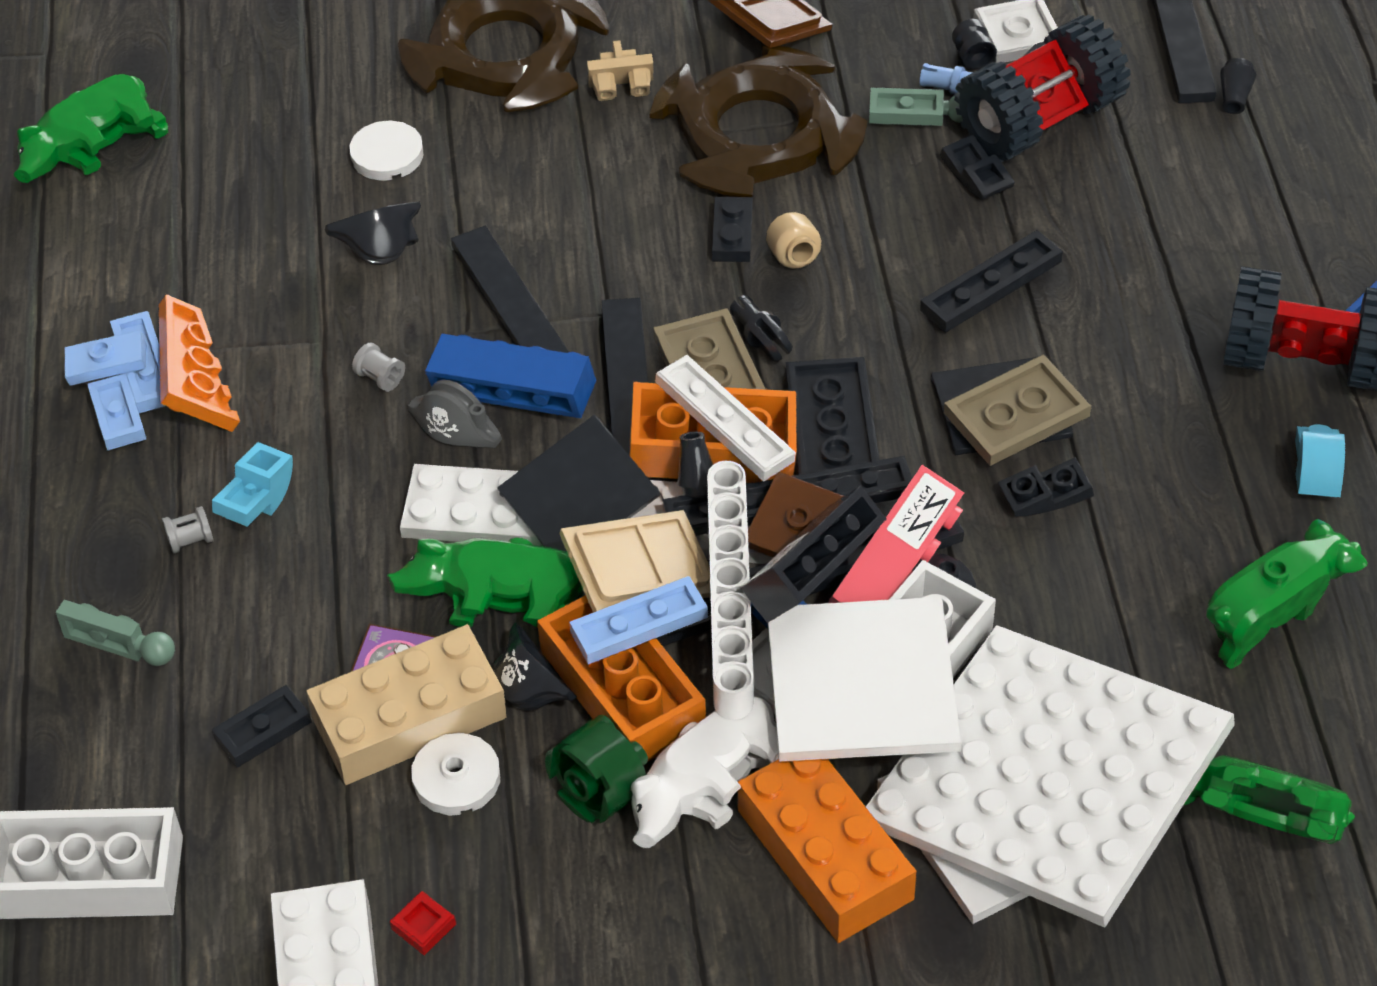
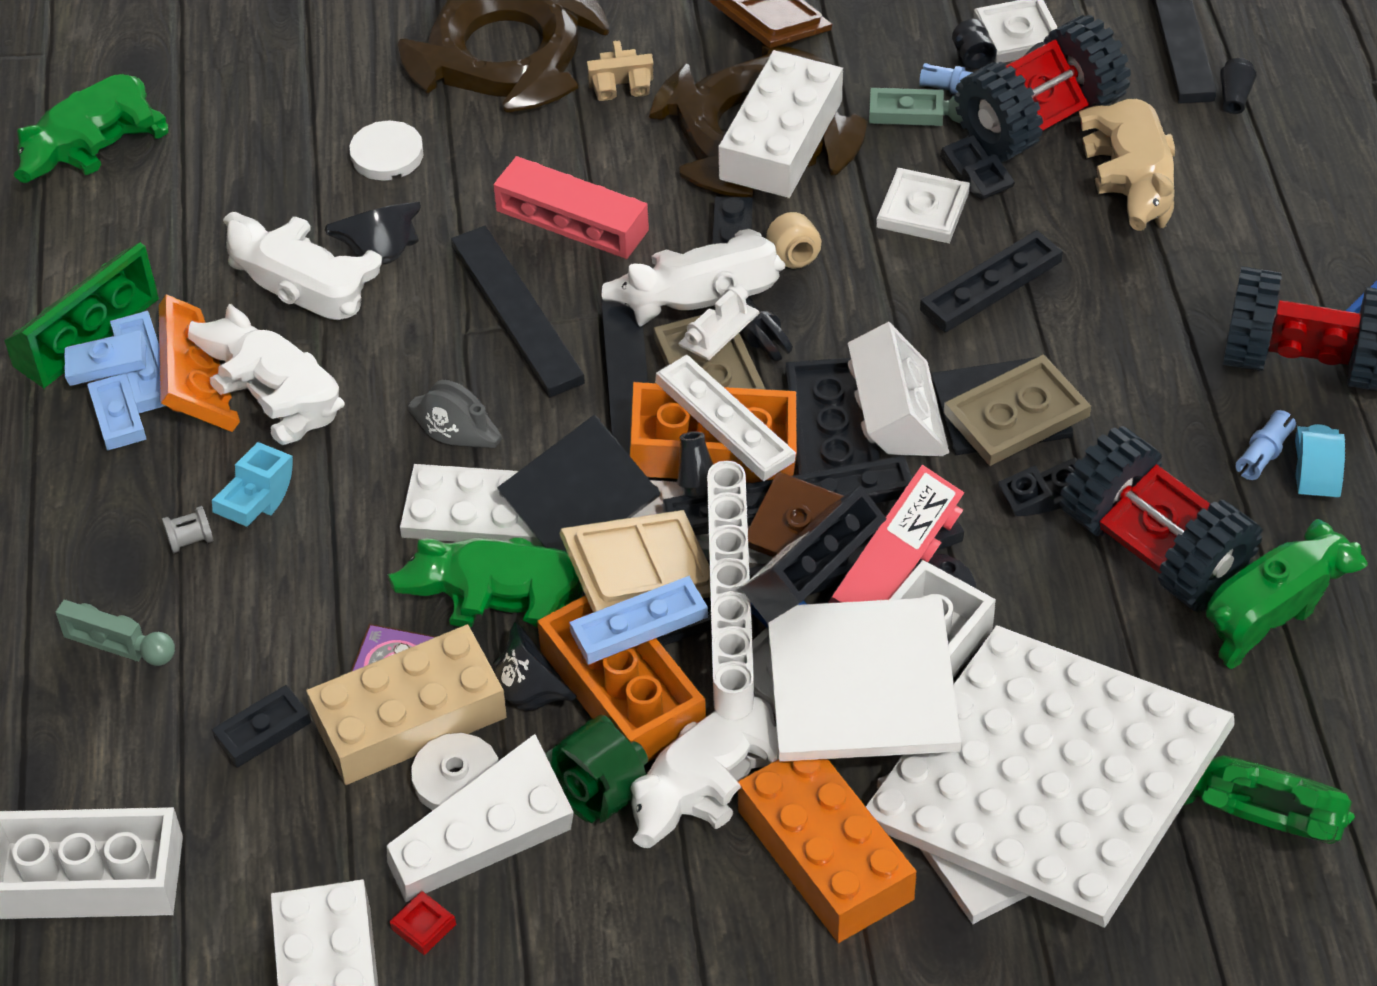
light grey bush [352,343,405,392] -> none
blue brick [425,334,596,418] -> none
none -> green slope [4,242,159,389]
none -> white animal [188,304,345,445]
none -> white animal [223,212,382,320]
none -> white wedge [387,734,574,902]
none -> coral brick [493,156,649,259]
none -> white animal [602,229,785,327]
none -> white hinge [679,286,760,361]
none -> white brick [719,50,843,198]
none -> white slope [848,322,949,456]
none -> white tile [877,168,970,244]
none -> black plate [1060,426,1263,612]
none -> tan animal [1079,99,1175,231]
none -> light blue pin [1236,410,1296,480]

